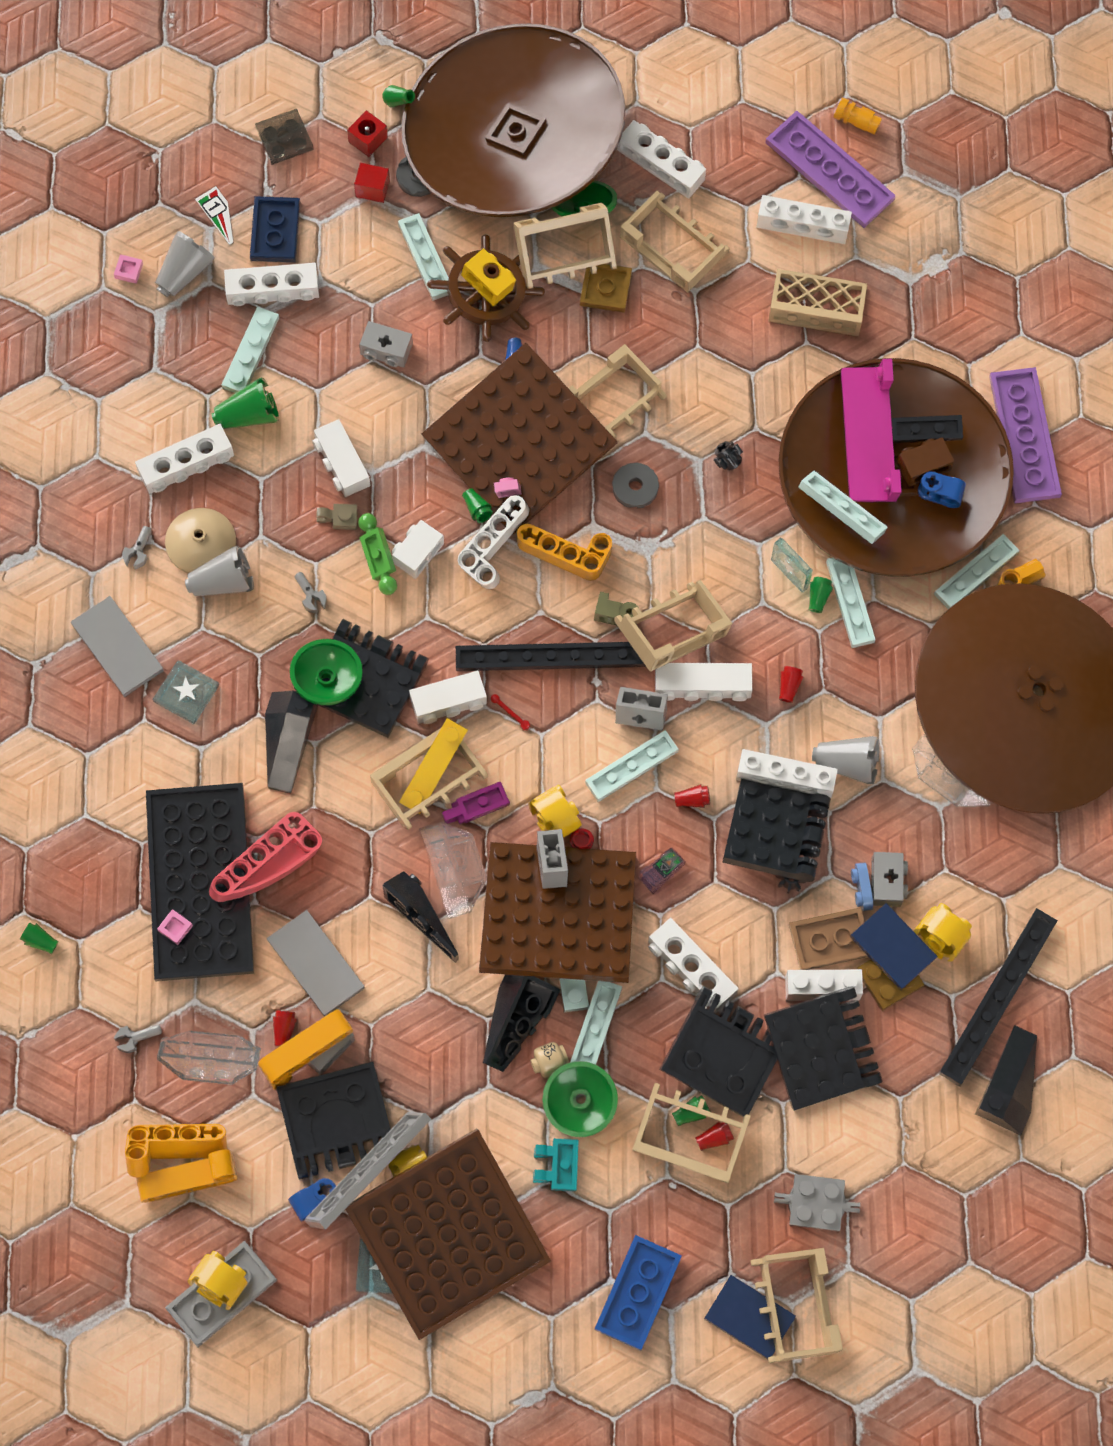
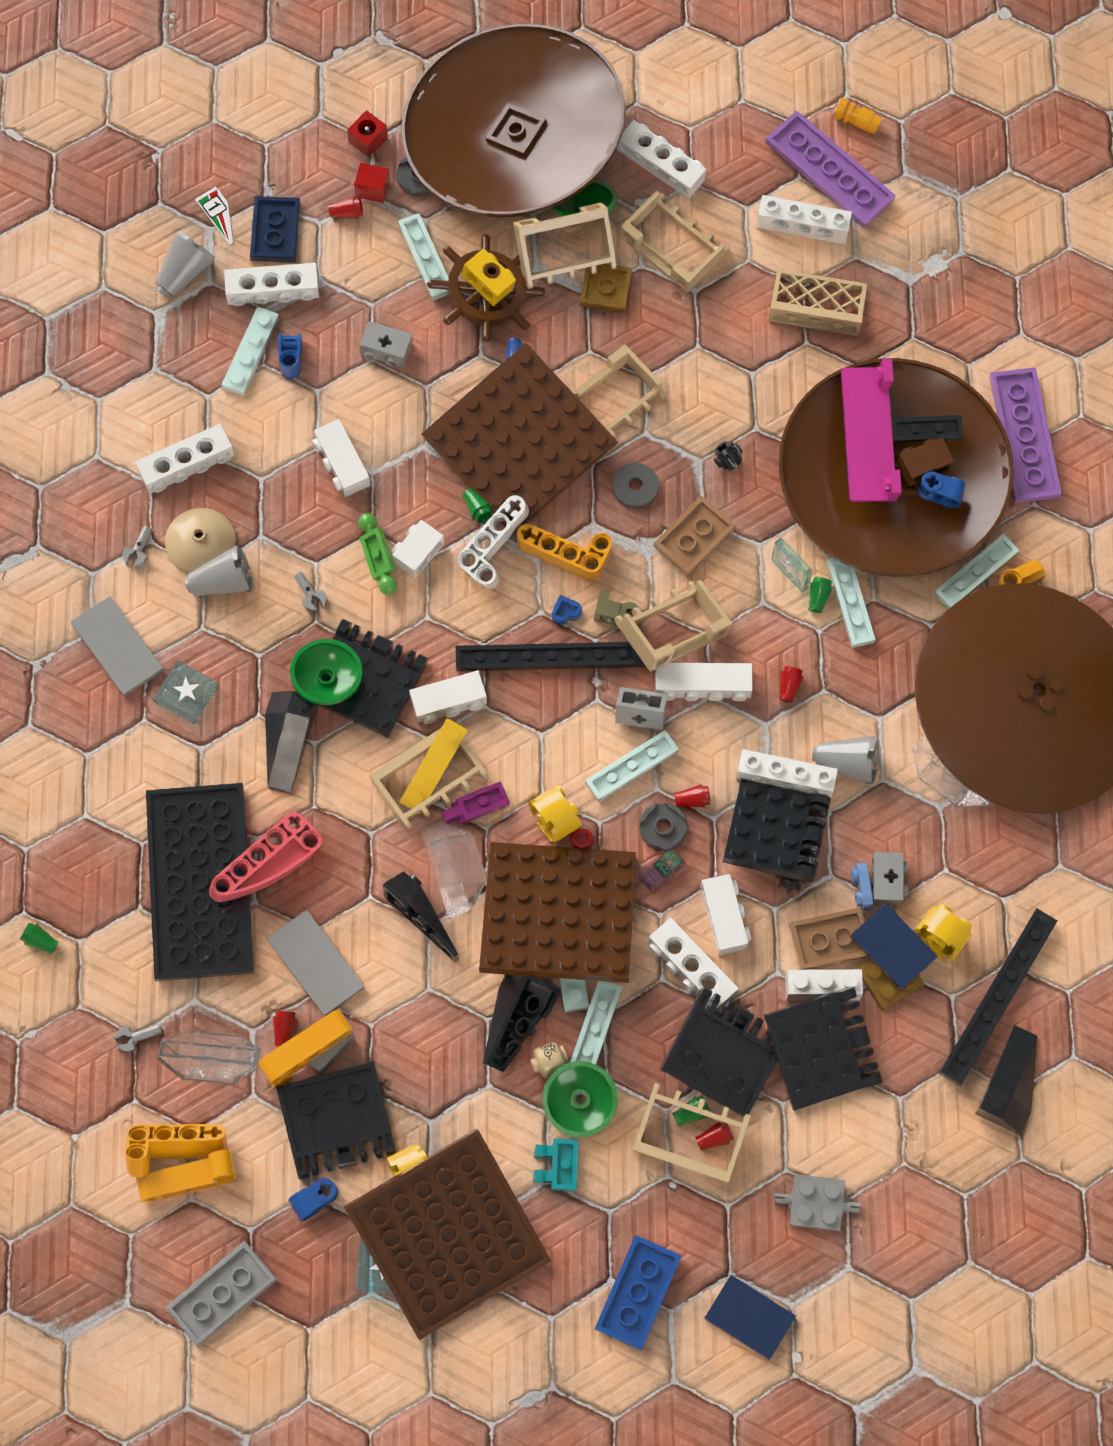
bright pink plate [114,255,143,284] -> none
bright pink plate [157,909,193,945] -> none
yellow brick [187,1251,248,1310] -> none
green cone [211,378,279,429] -> none
clear smoke plate [255,109,314,165] -> none
light grey tile [304,1112,431,1230] -> none
dark tan plate [316,504,357,530] -> none
green cone [382,85,415,108] -> none
red hinge [490,694,530,730] -> none
bright pink plate [494,477,522,498] -> none
light grey brick [537,829,568,889] -> none
tan hinge [751,1248,843,1363] -> none
light aqua plate [799,471,887,544] -> none
none -> blue piece [278,334,302,379]
none -> red cone [328,196,363,219]
none -> blue tile [552,595,582,625]
none -> dark grey tile [639,803,688,851]
none -> medium nougat plate [653,496,736,576]
none -> white brick [700,874,751,956]

